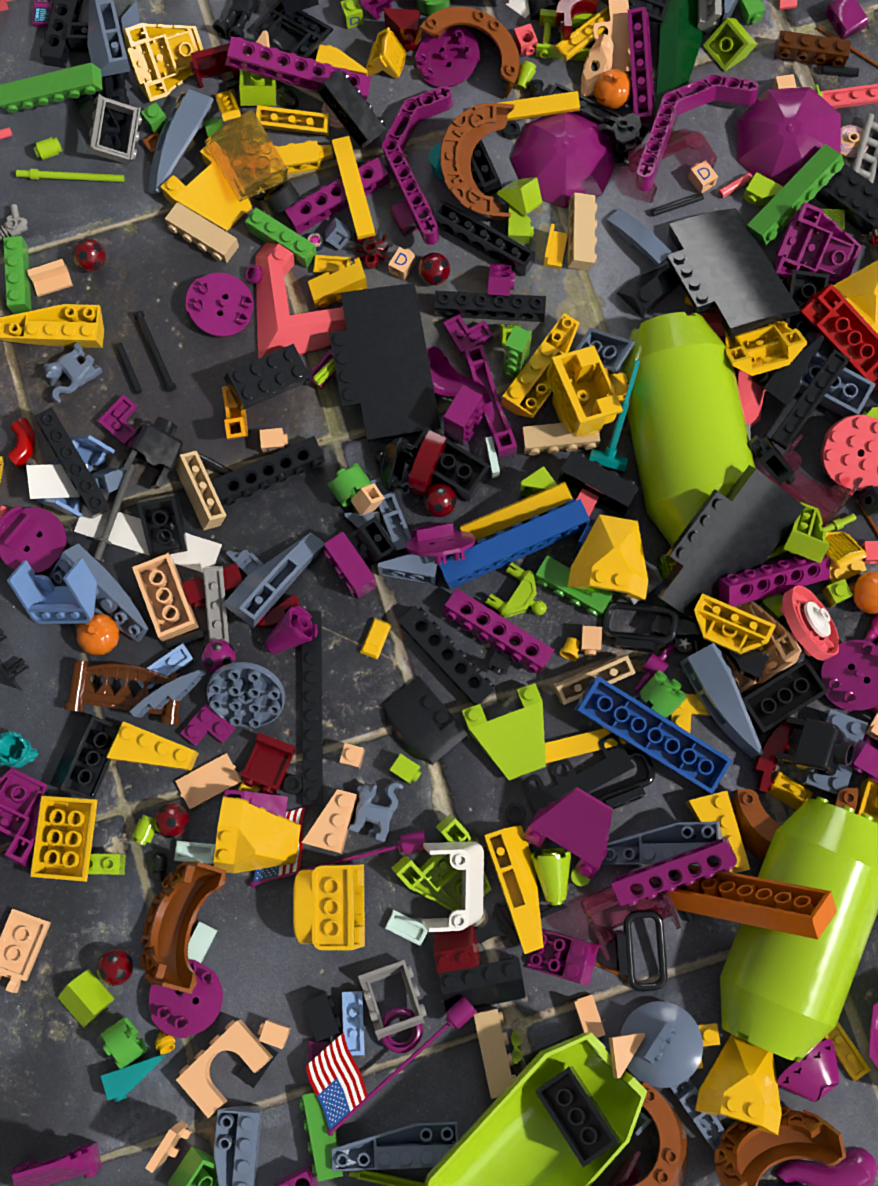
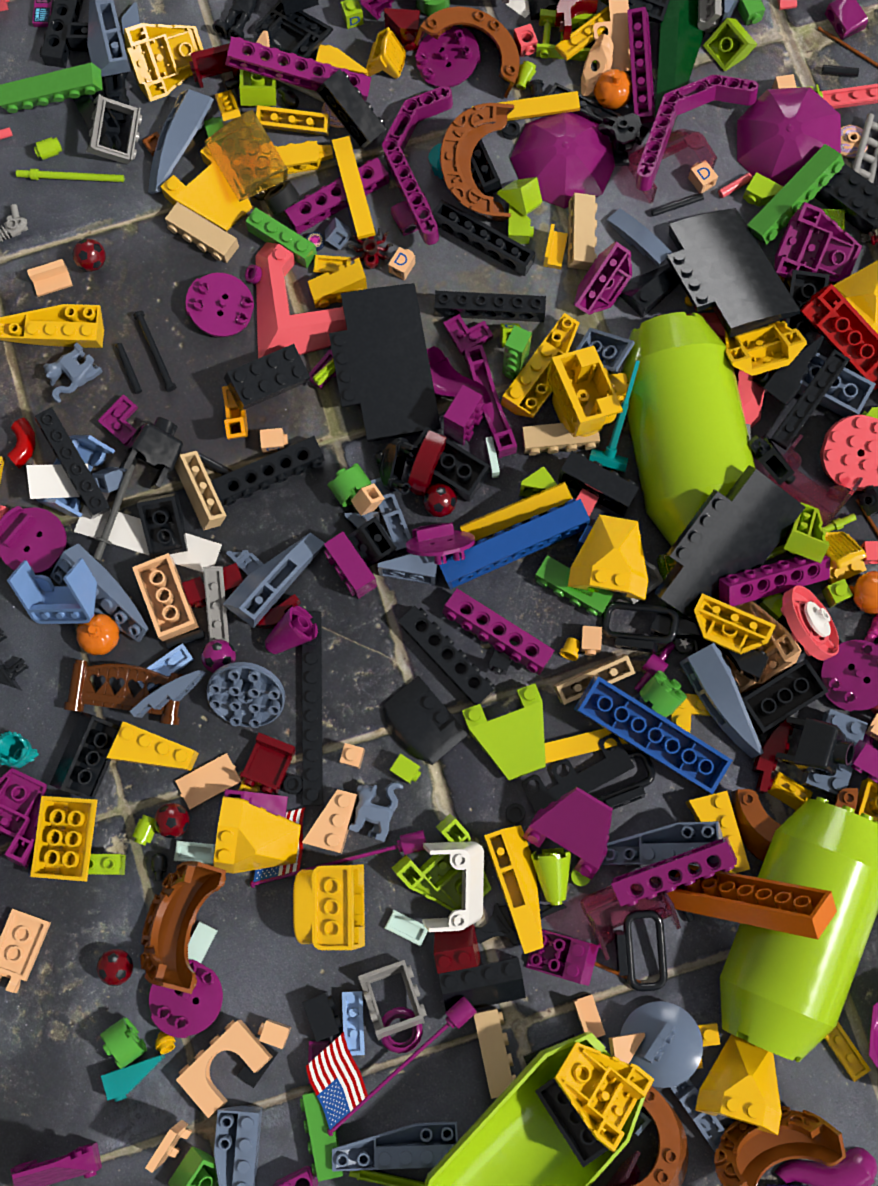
bright green brick [3,236,31,314] -> none
lime slope [58,969,115,1028] -> none
bright green brick [141,102,167,133] -> none
magenta plate [180,704,236,746] -> none
yellow tile [360,618,392,660] -> none
dark red piece [418,252,451,286] -> none
lime connector [485,562,547,618] -> none
magenta brick [488,264,515,296] -> none
lime piece [511,1032,523,1064] -> none
reddish brown brick [774,30,851,66] -> none
magenta piece [776,1039,840,1102] -> none
none -> yellow wedge [554,1042,654,1152]
none -> magenta wedge [574,241,632,315]

